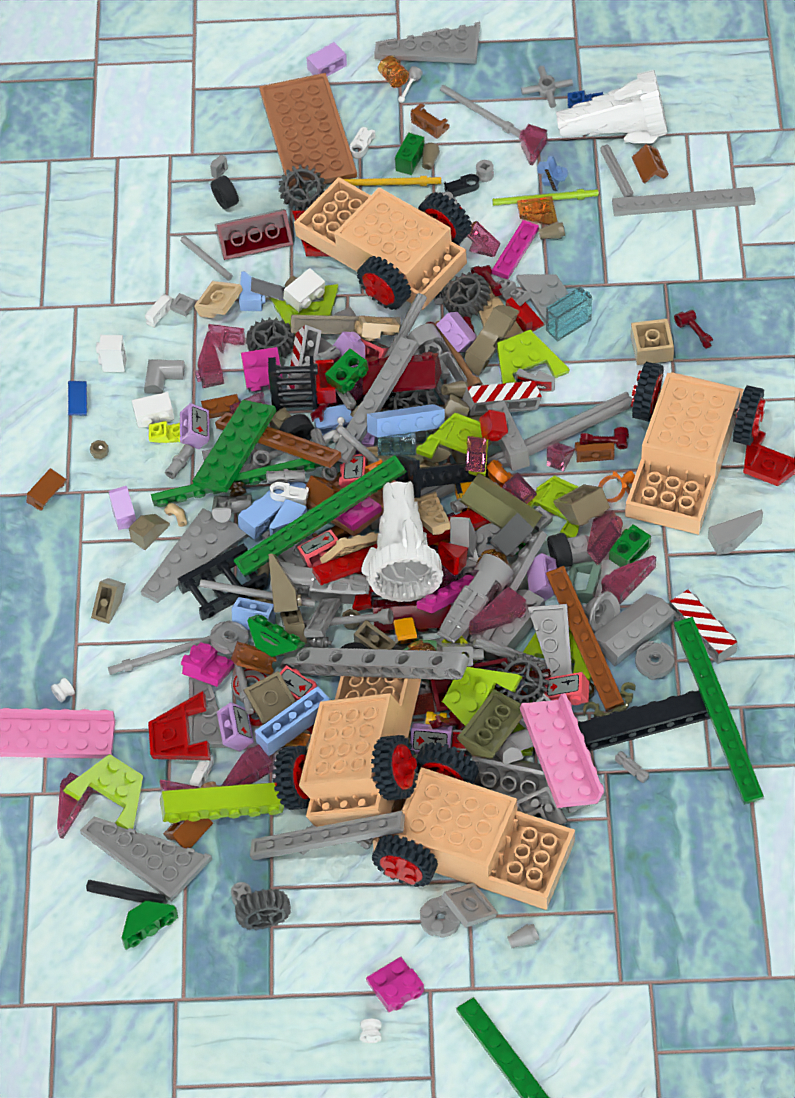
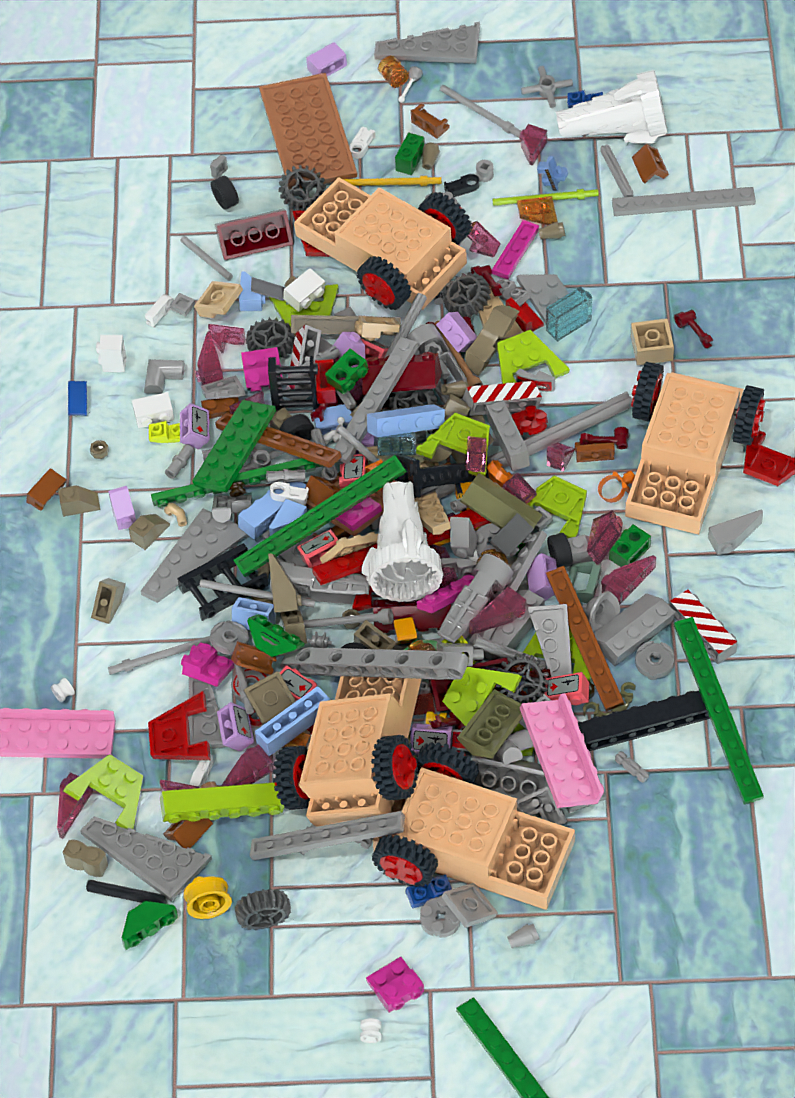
light grey wheel [231,882,252,906] -> none
light grey tile [304,597,341,638] -> none
red slope [438,542,468,575] -> none
red brick [479,410,508,442] -> none
dark tan slope [553,484,610,526] -> none
none -> dark tan slope [58,485,100,517]
none -> dark tan brick [63,840,108,877]
none -> yellow wheel [183,876,232,919]
none -> light grey wing [201,375,246,400]
none -> blue slope [405,875,452,909]
none -> red plate [511,405,548,435]

